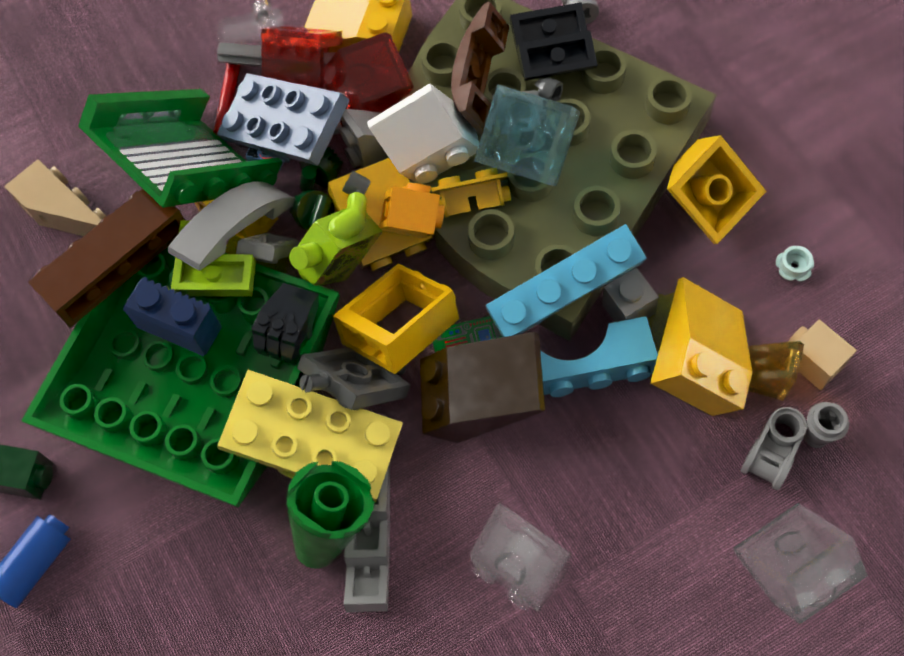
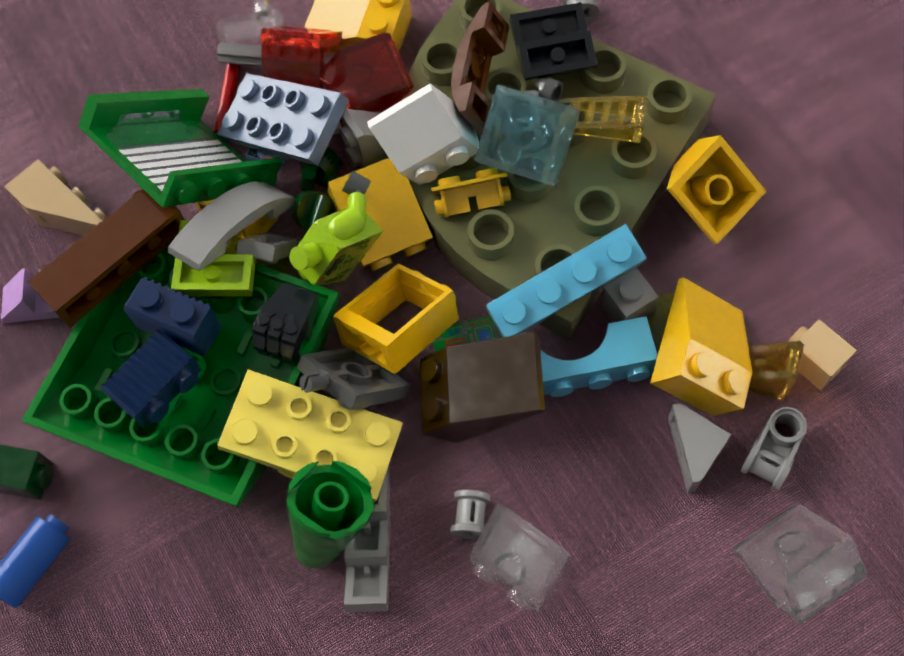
light orange brick [379,183,445,238] -> none
light aqua plate [776,246,814,282] -> none
light grey cone [804,402,849,448] -> none
none -> lavender slope [1,269,59,324]
none -> dark blue brick [100,330,202,429]
none -> light grey bush [450,489,491,539]
none -> clear yellow slope [565,96,648,143]
none -> light grey slope [668,403,731,494]

